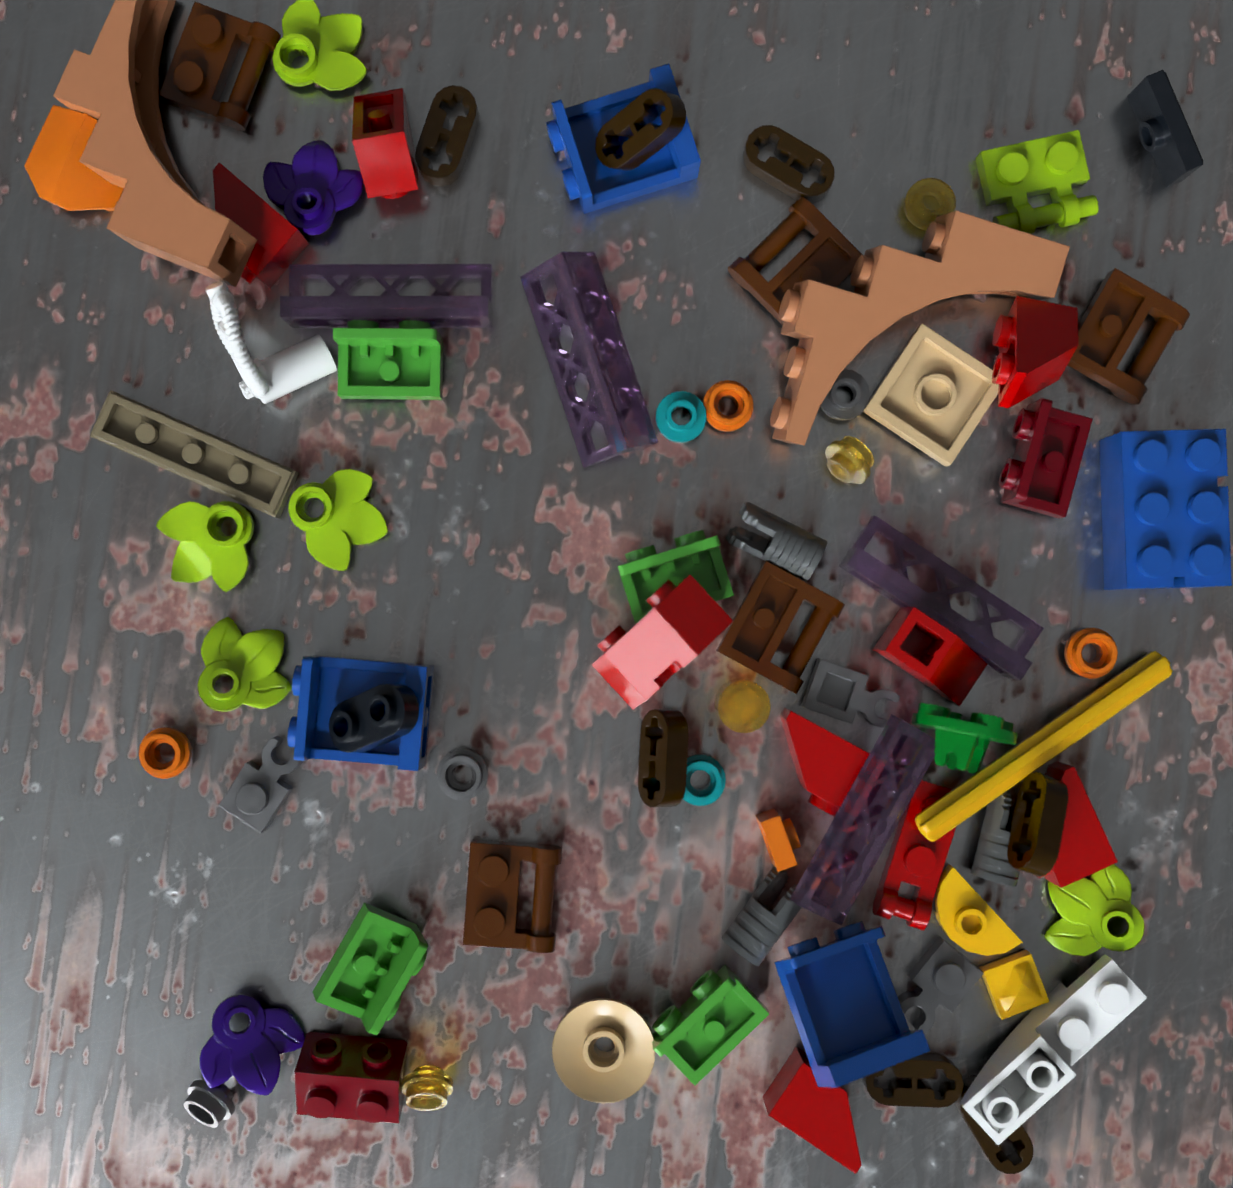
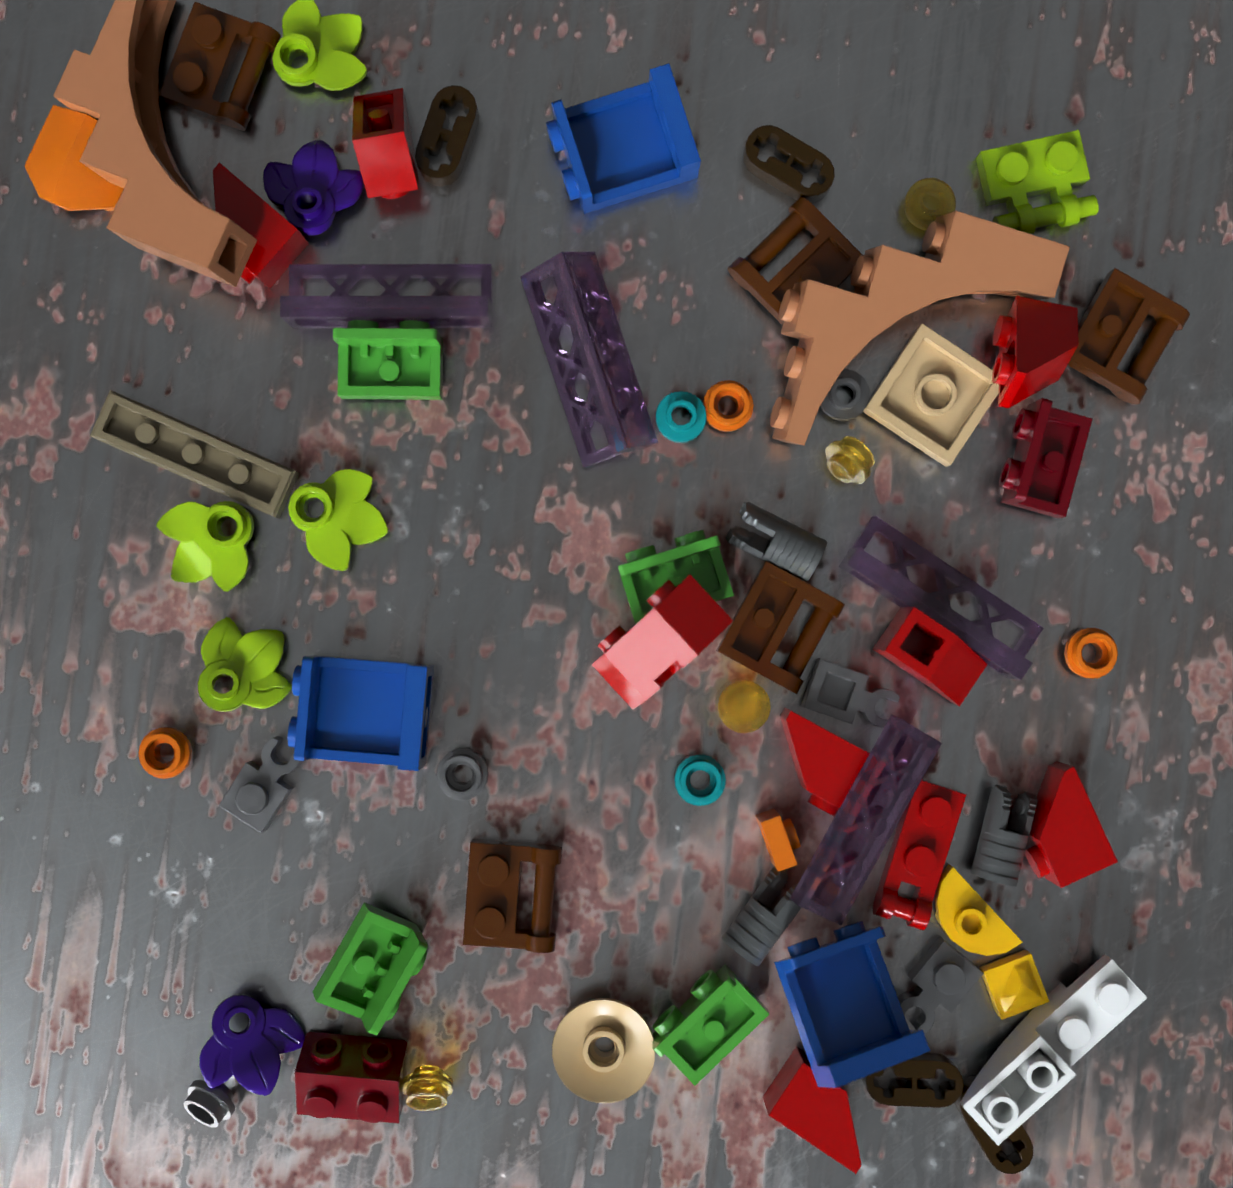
white piece [205,280,337,404] -> none
black plate [329,684,419,753] -> none
dark brown beam [595,89,686,171] -> none
dark brown beam [638,709,689,808] -> none
green plate [911,703,1018,774] -> none
yellow axle [914,651,1173,842] -> none
dark brown beam [1007,772,1068,877] -> none
lime plate [1044,864,1145,956] -> none
blue piece [1099,429,1232,590] -> none
black plate [1127,70,1204,188] -> none

